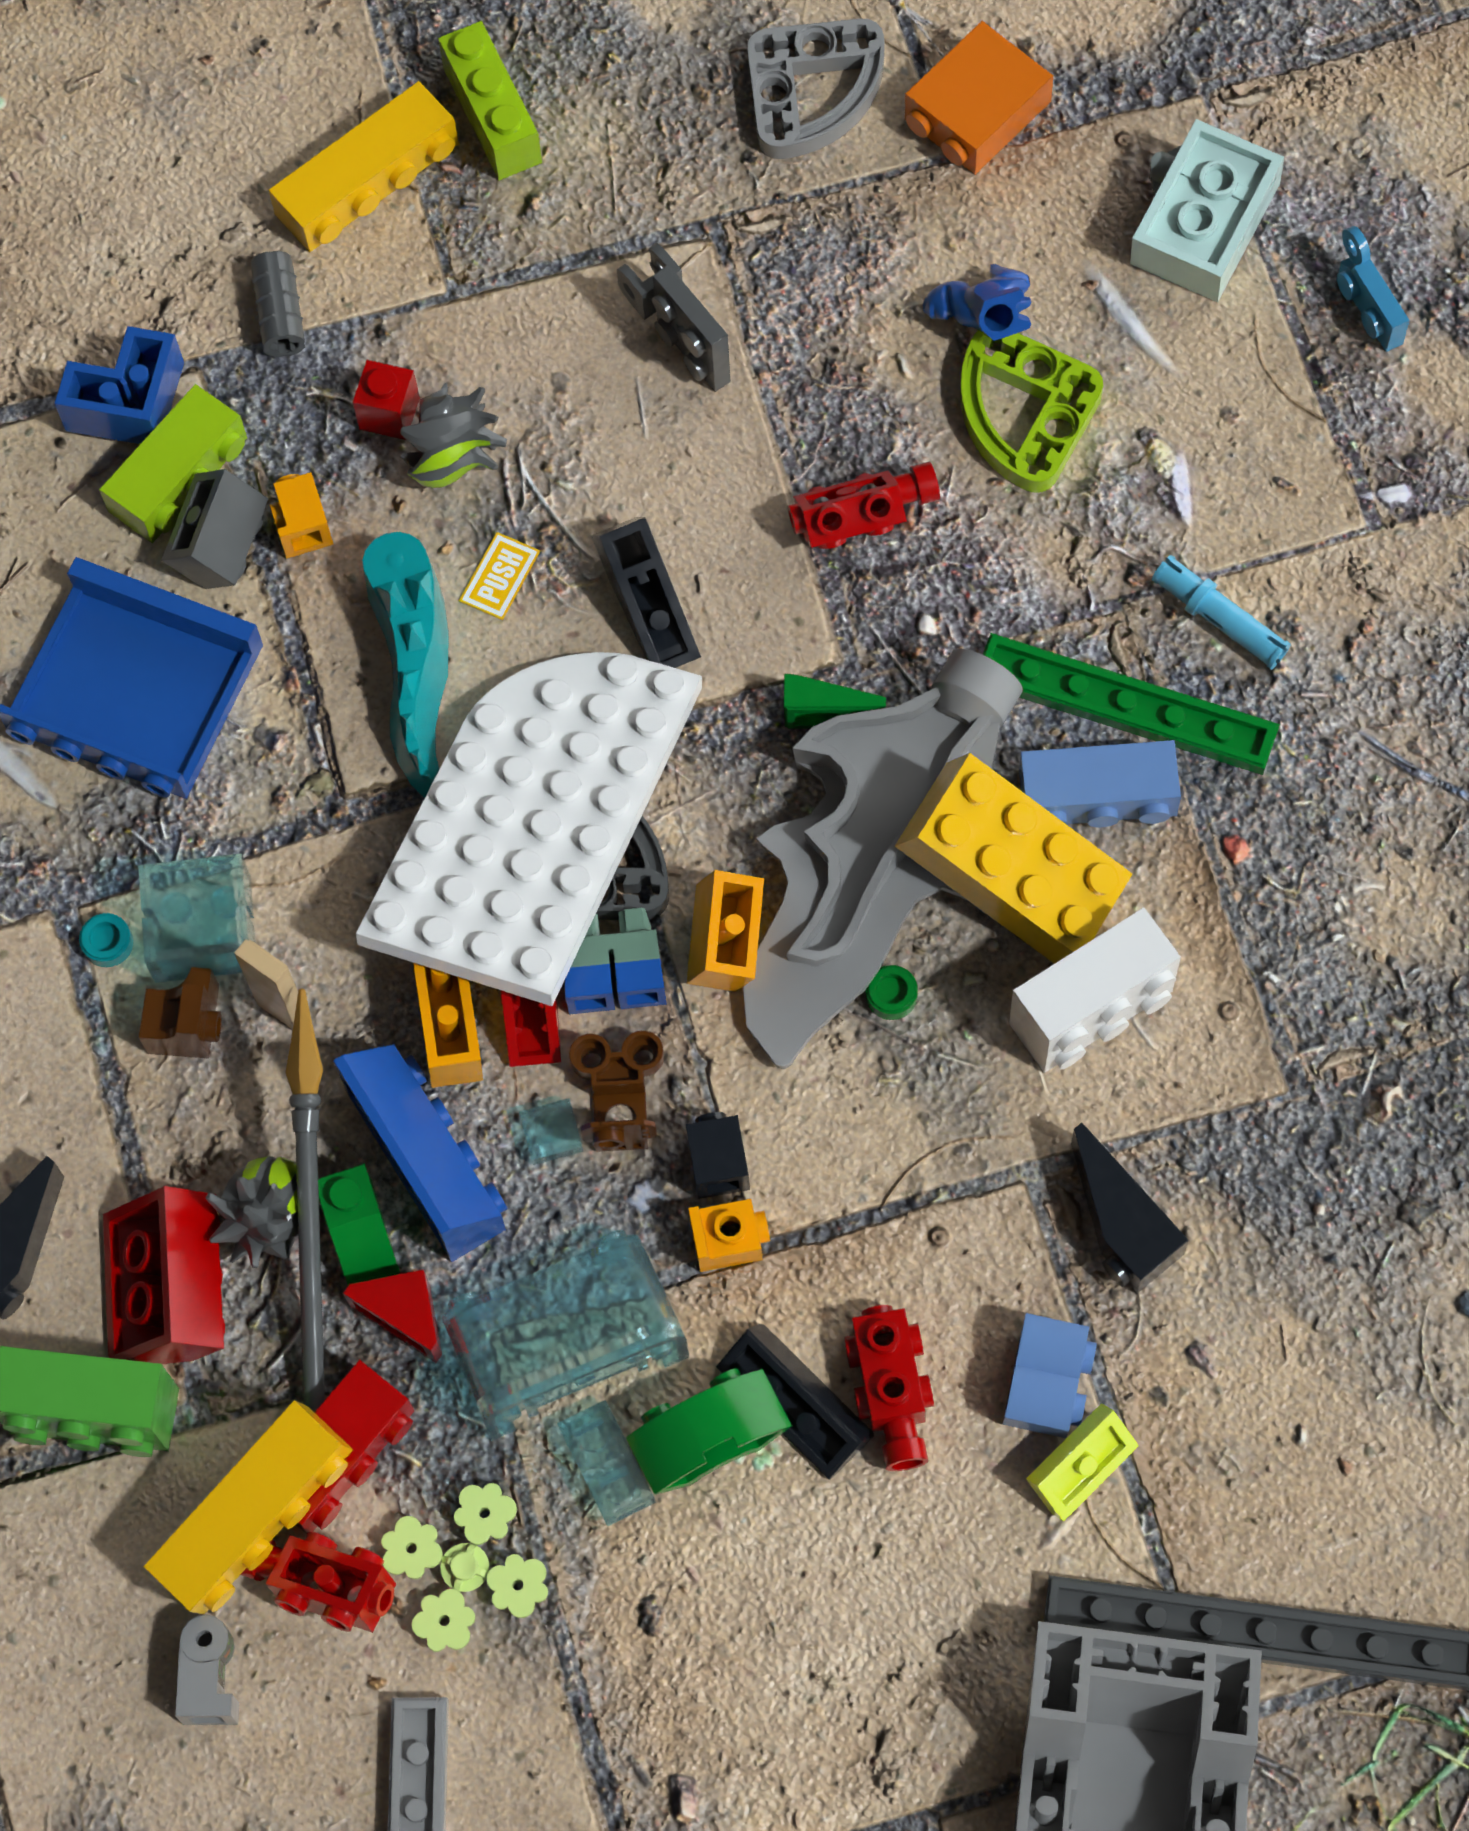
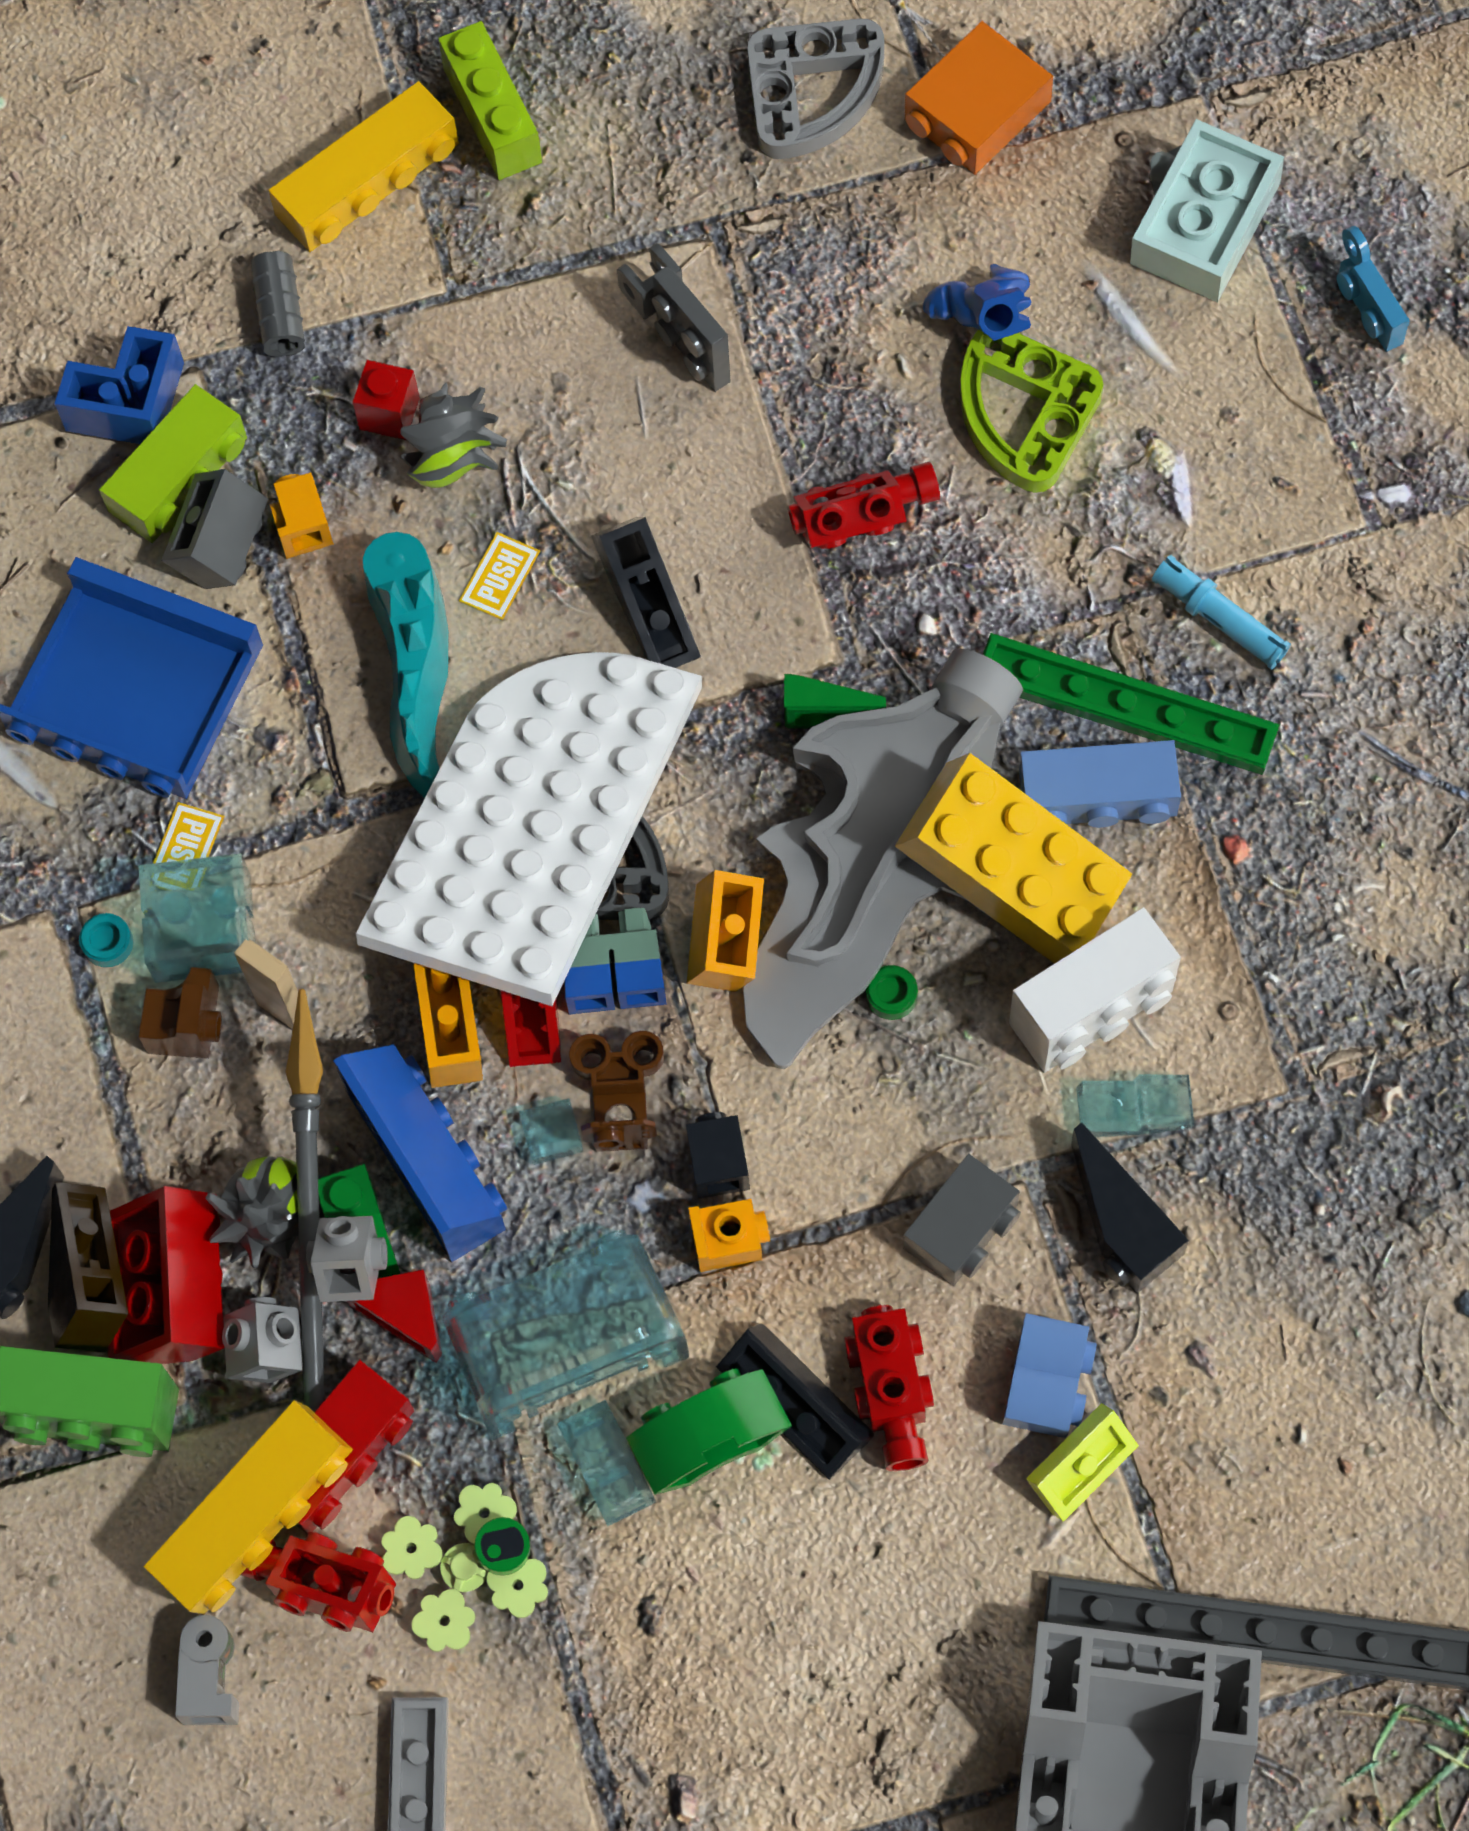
none -> dark brown slope [48,1182,128,1352]
none -> sticker [147,802,225,893]
none -> light grey brick [222,1297,302,1383]
none -> light grey brick [306,1216,388,1302]
none -> tile [475,1517,530,1576]
none -> dark grey brick [903,1153,1021,1286]
none -> clear light blue slope [1076,1074,1194,1137]

